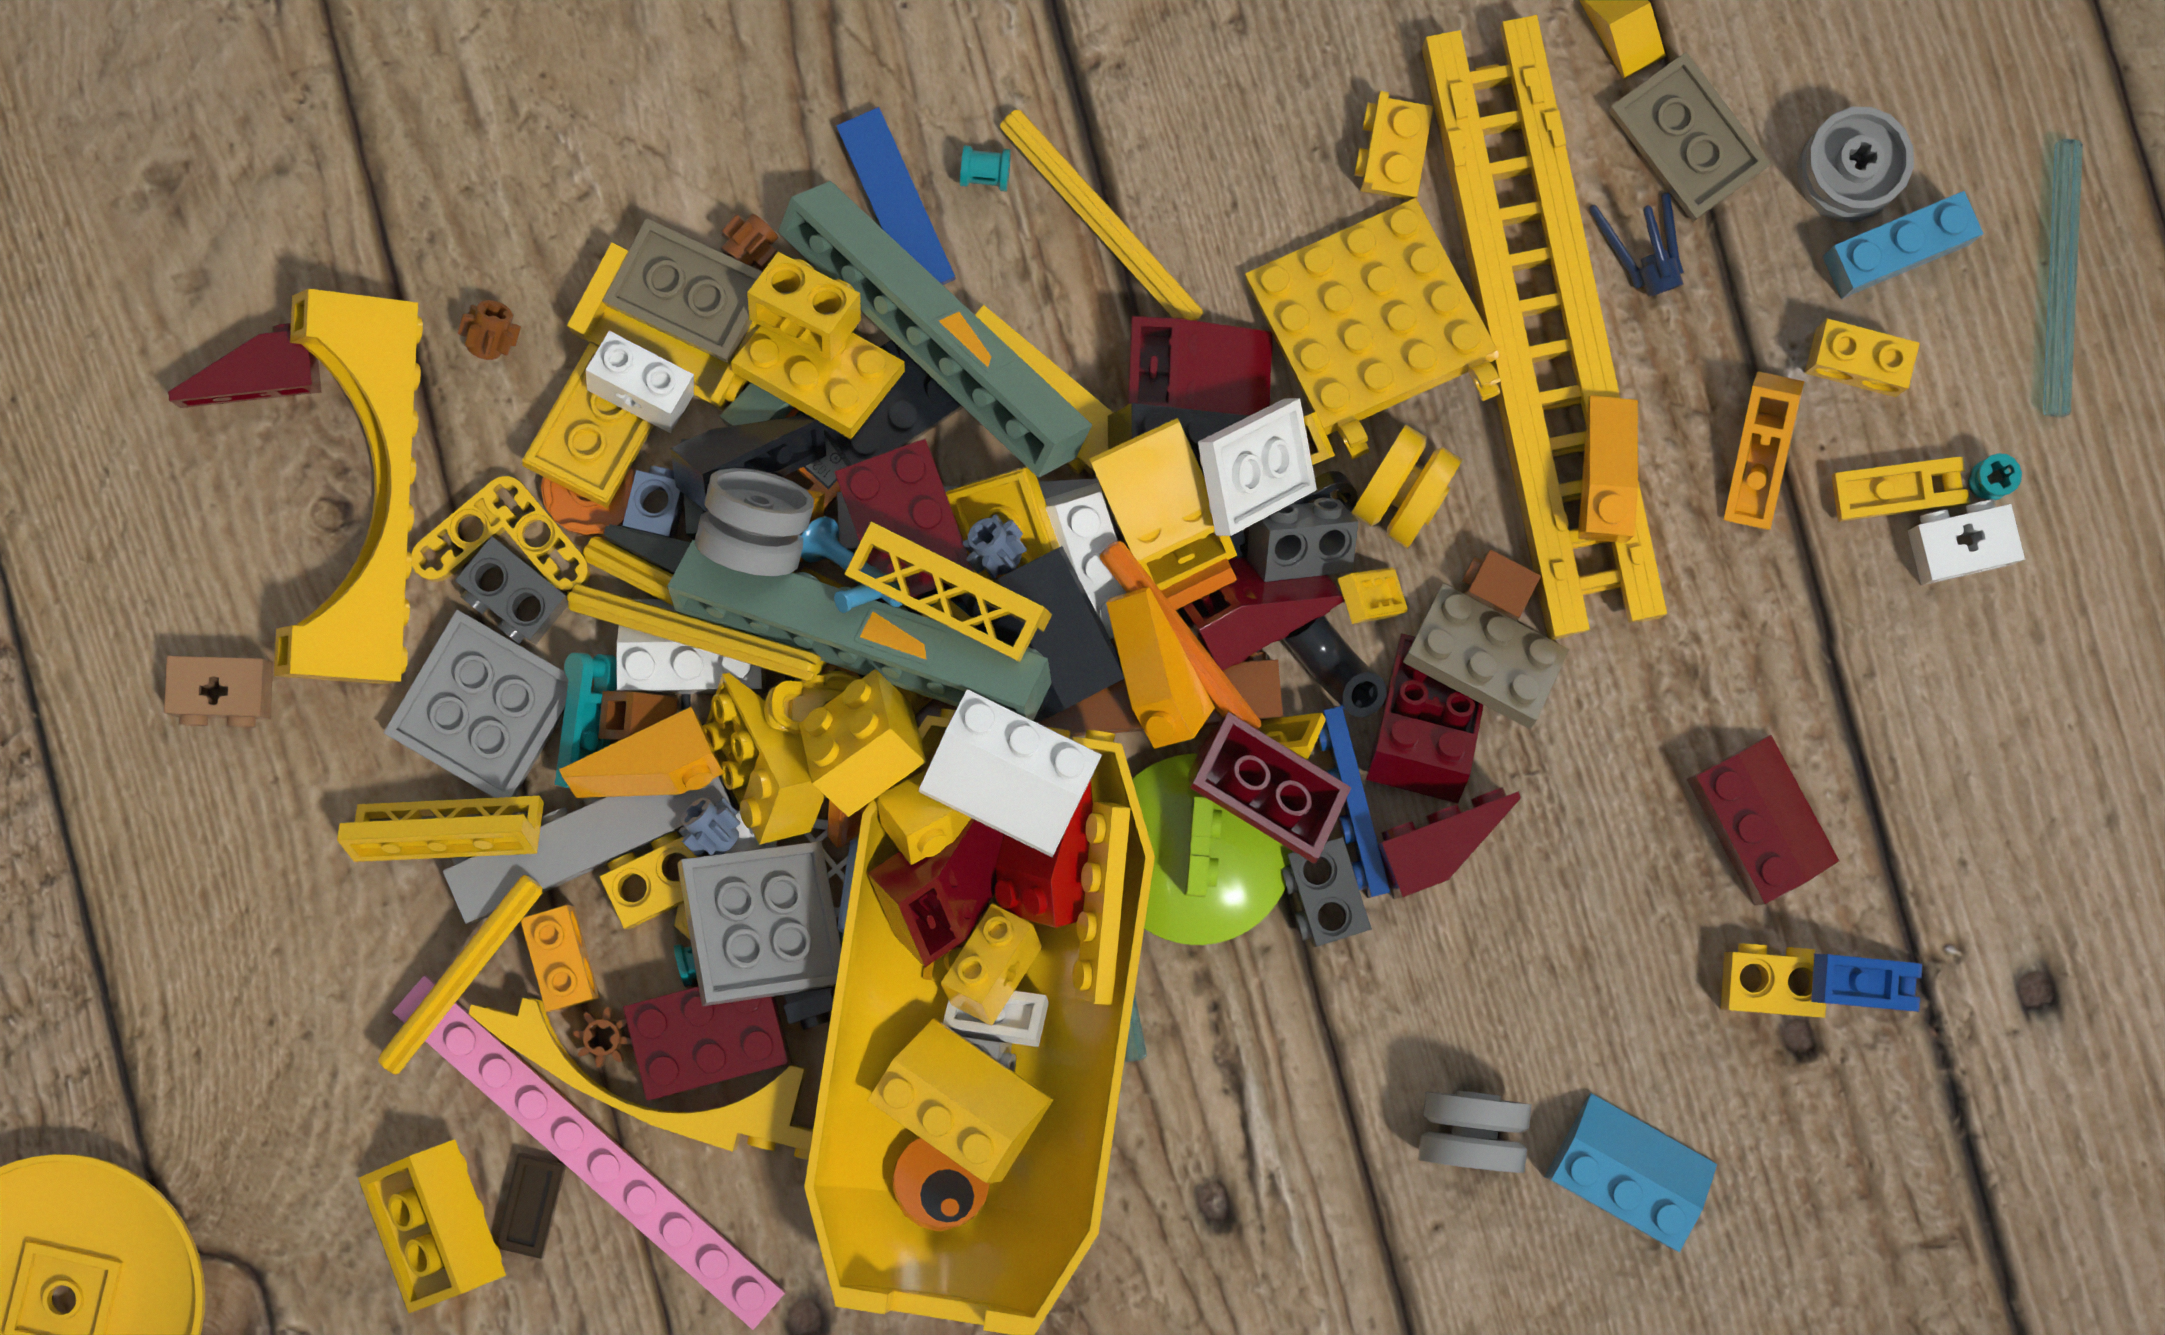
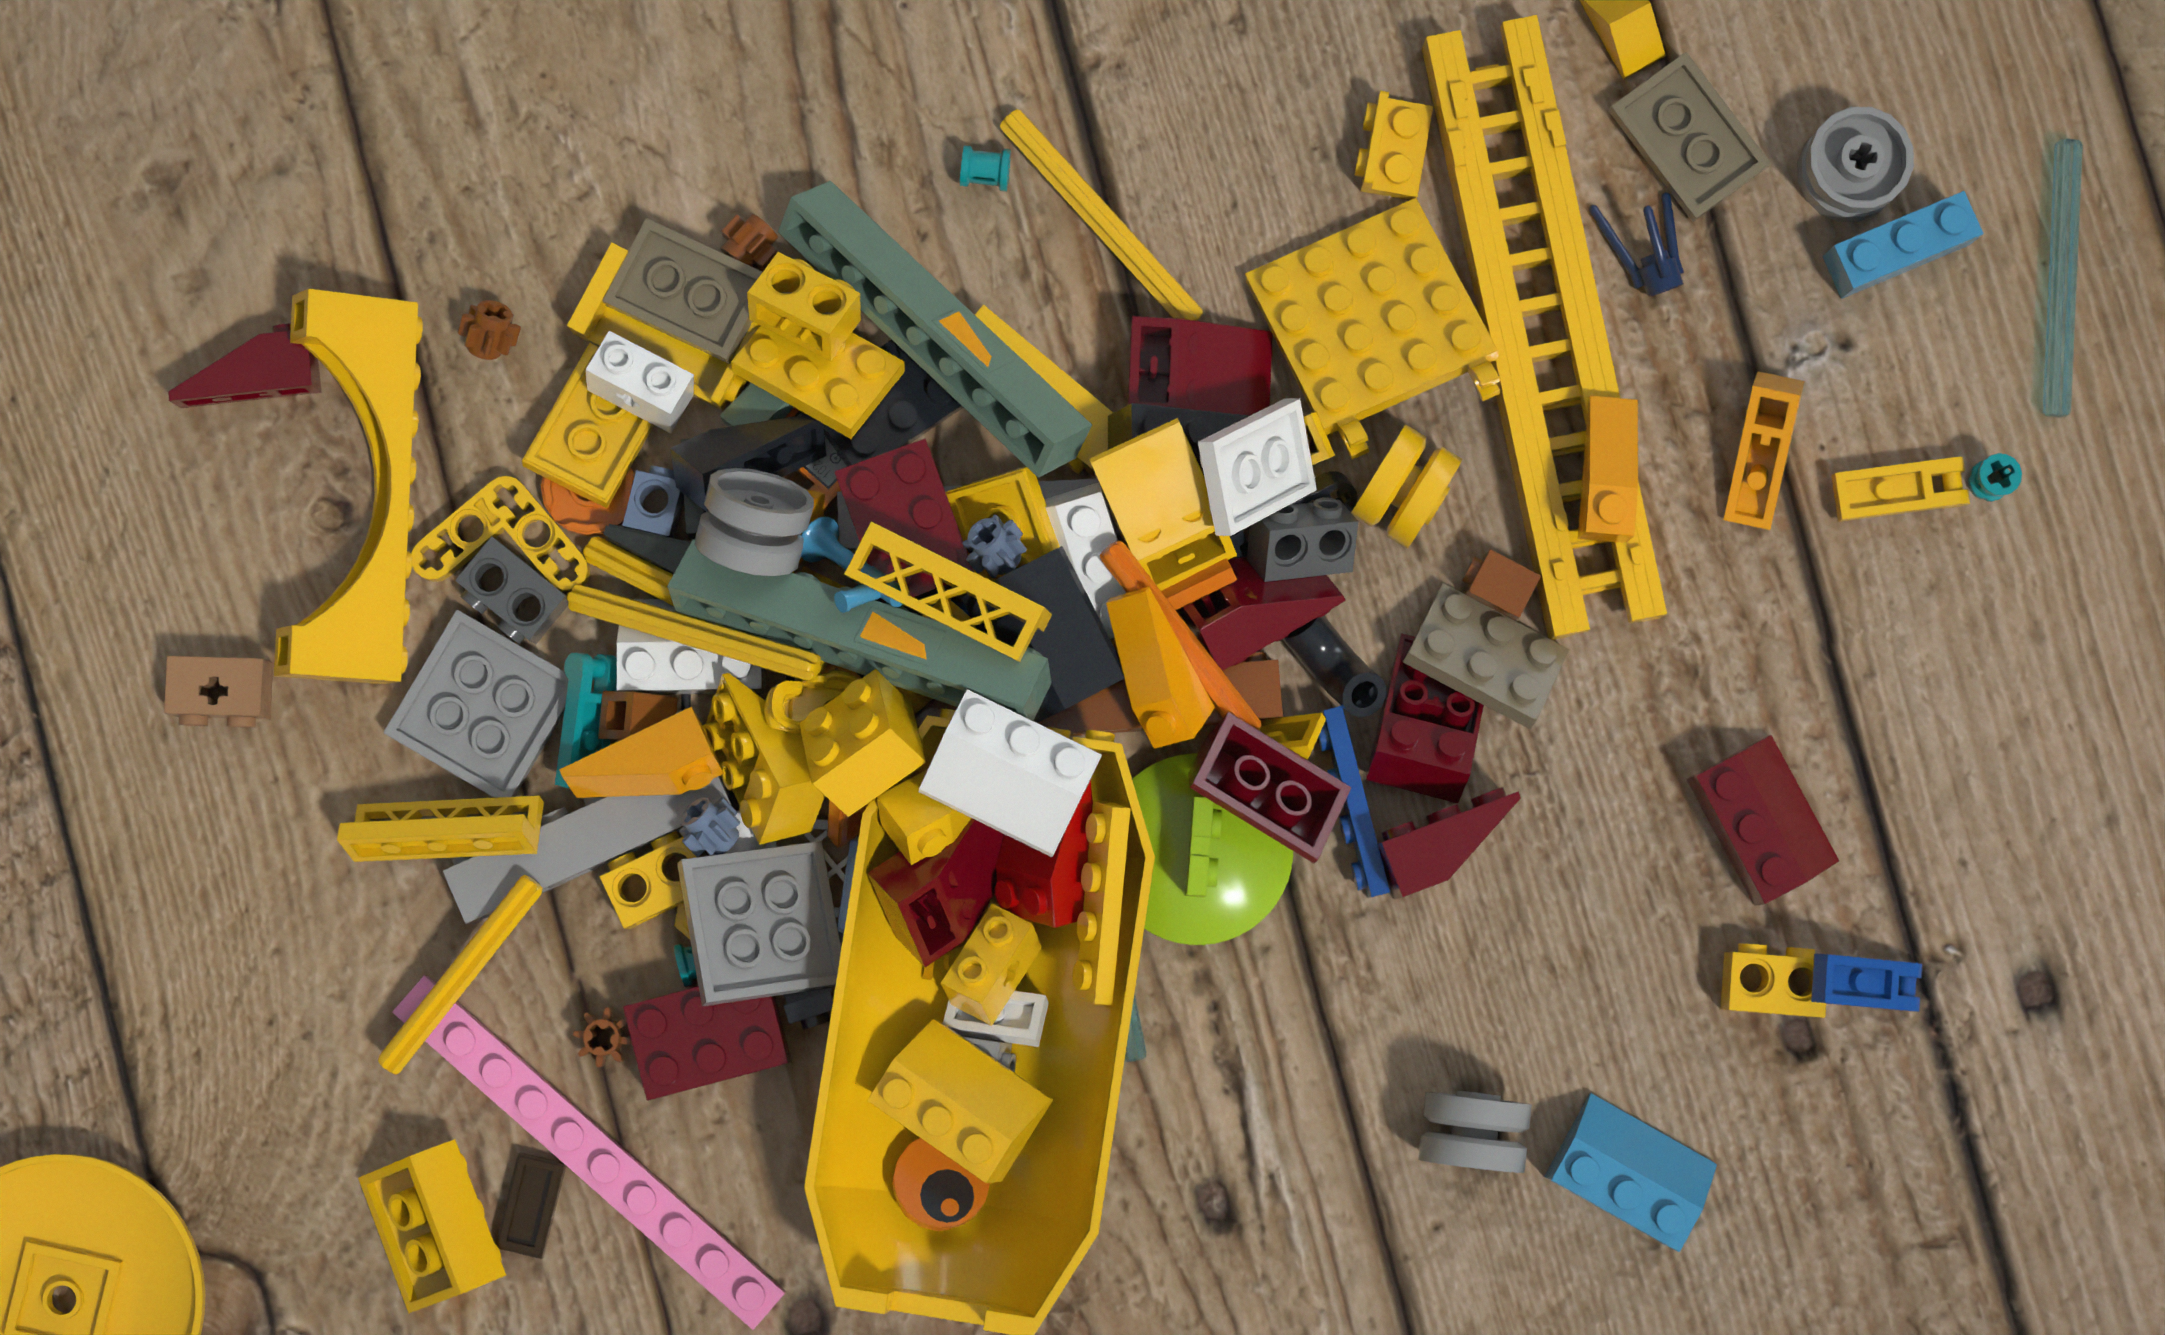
yellow slope [468,997,813,1160] -> none
light orange brick [521,905,600,1012] -> none
blue tile [836,107,956,285] -> none
dark grey brick [1281,837,1372,947] -> none
yellow plate [1337,567,1408,624] -> none
yellow brick [1805,318,1920,398] -> none
white brick [1908,499,2025,586] -> none

